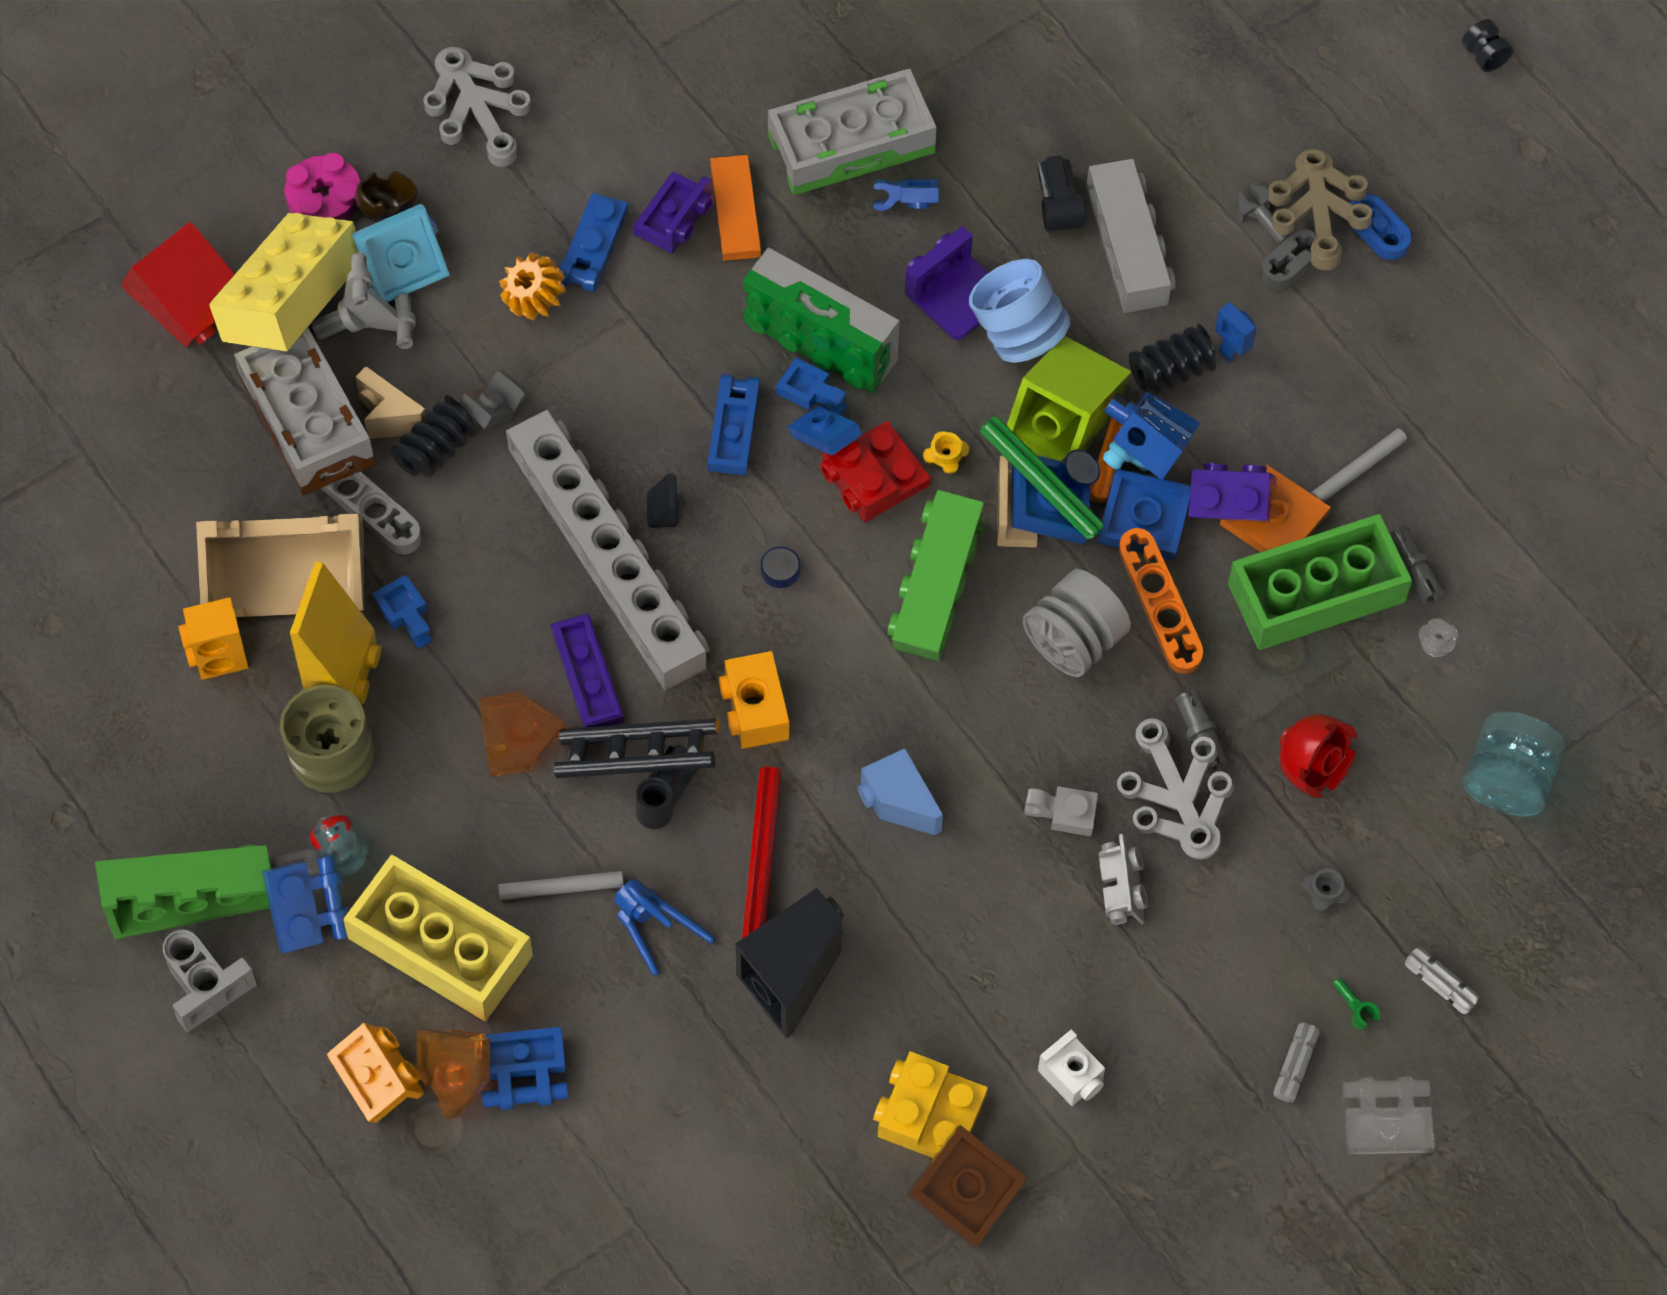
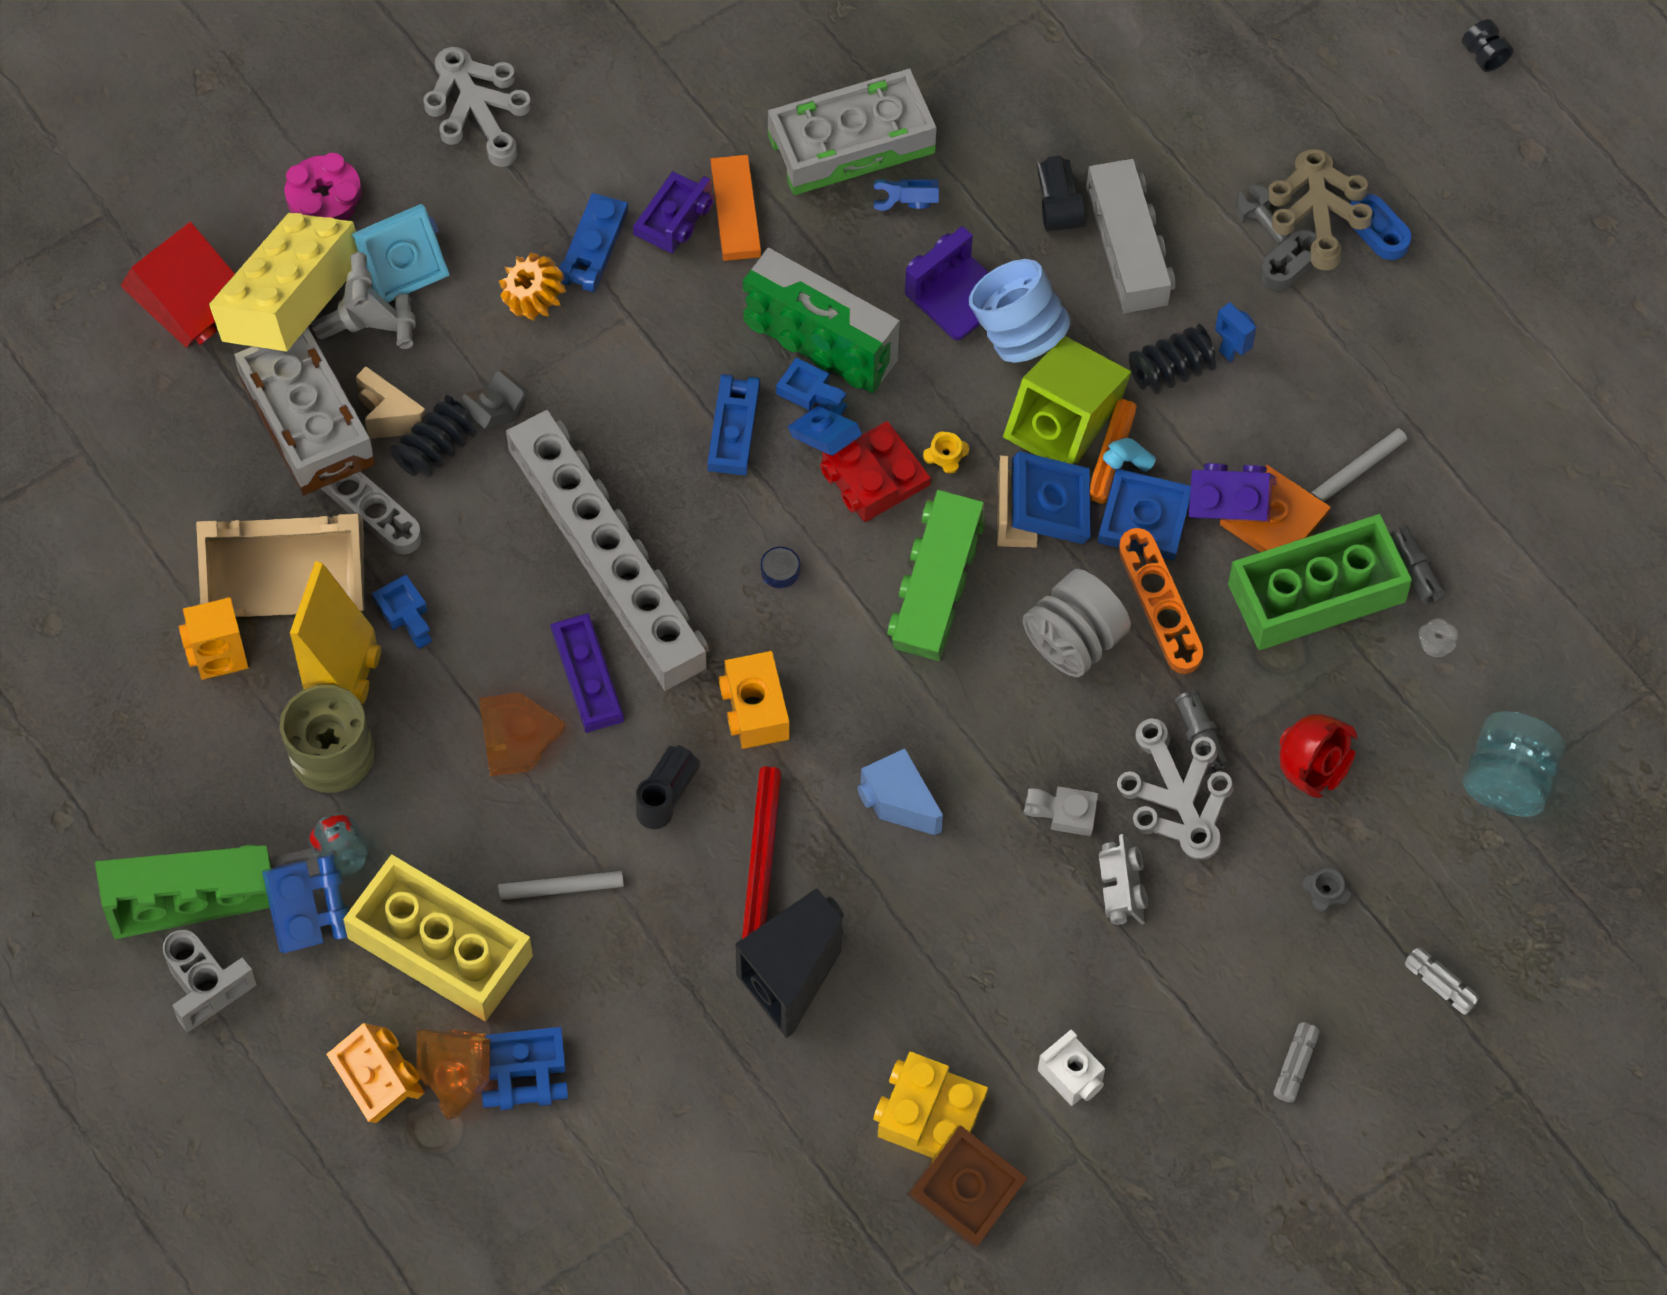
dark brown hair [355,171,417,222] -> none
black bar [554,718,720,778] -> none
blue plant [614,879,715,976] -> none
black slope [647,473,678,528] -> none
green axle [980,416,1104,540] -> none
tile [1059,450,1100,491] -> none
blue torso [1104,392,1200,480] -> none
green hand [1333,978,1380,1030] -> none
clear plate [1343,1076,1435,1154] -> none

